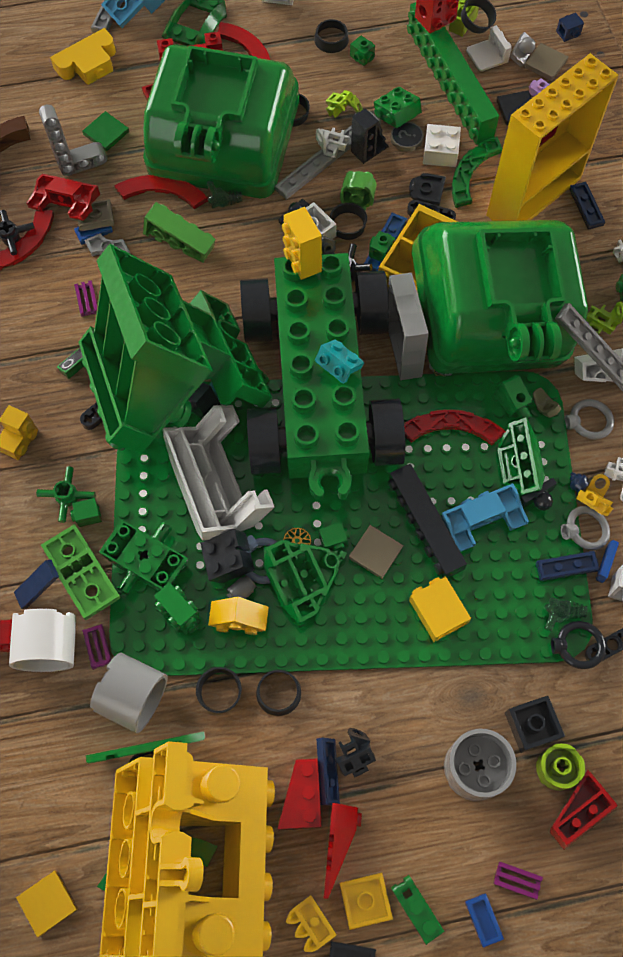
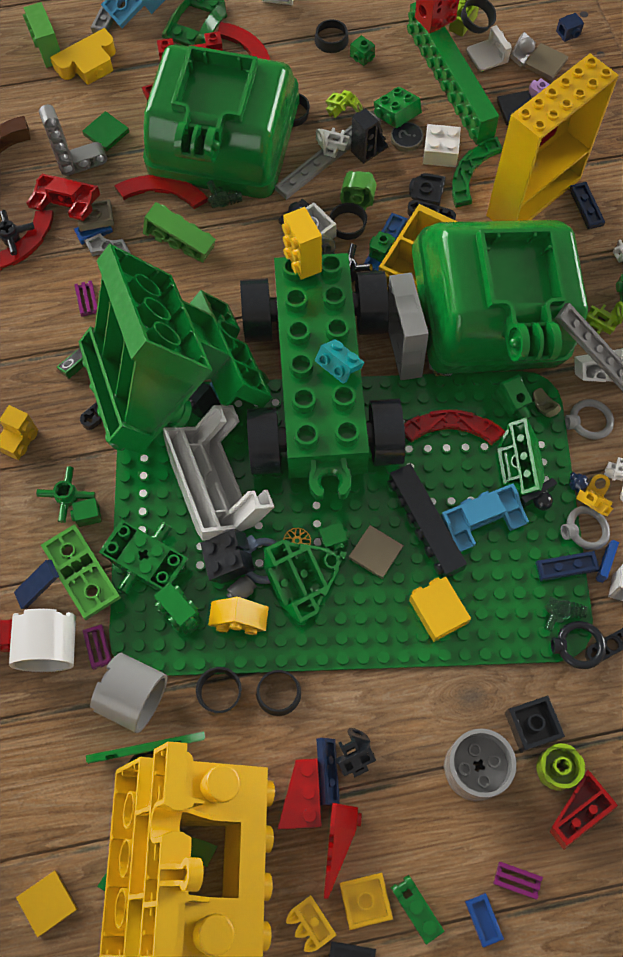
none -> bright green wedge [23,2,60,68]

